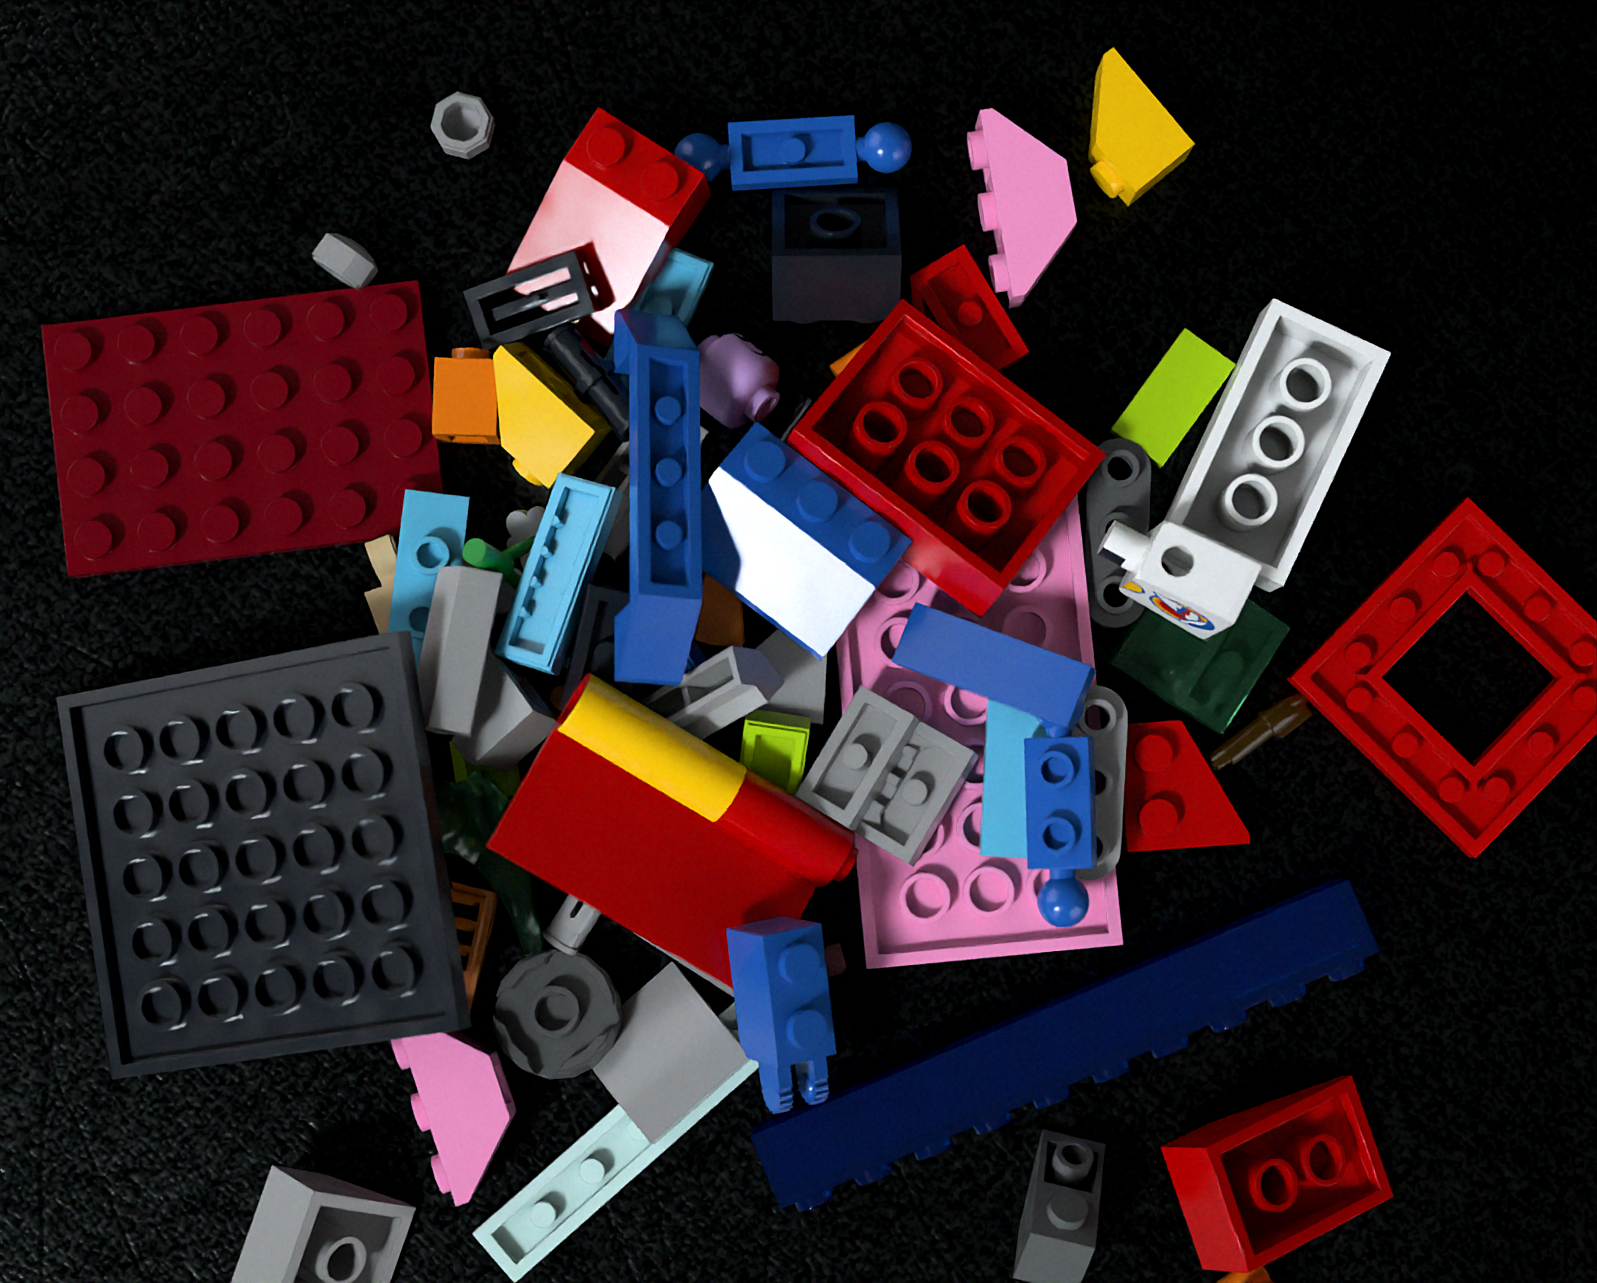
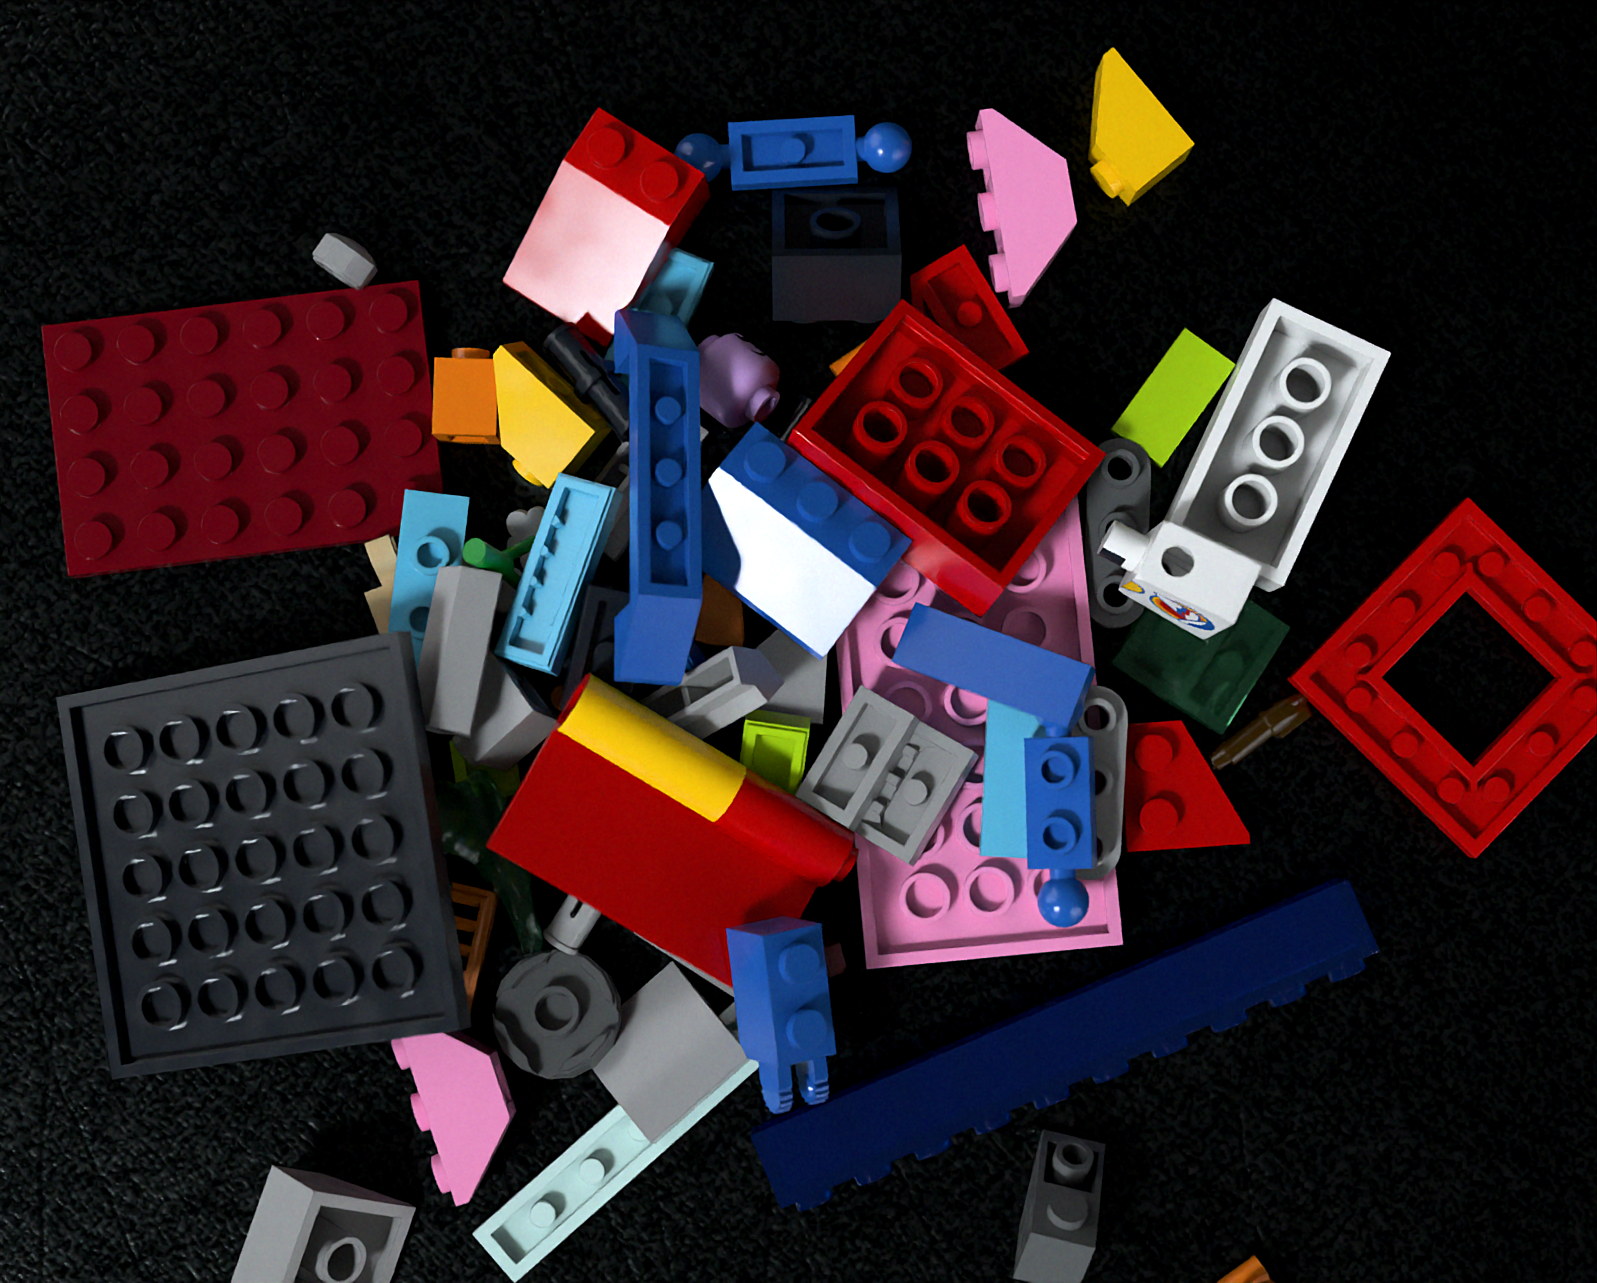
light grey tile [430,92,496,159] -> none
black tile [463,250,604,351] -> none
red slope [1160,1075,1394,1273] -> none

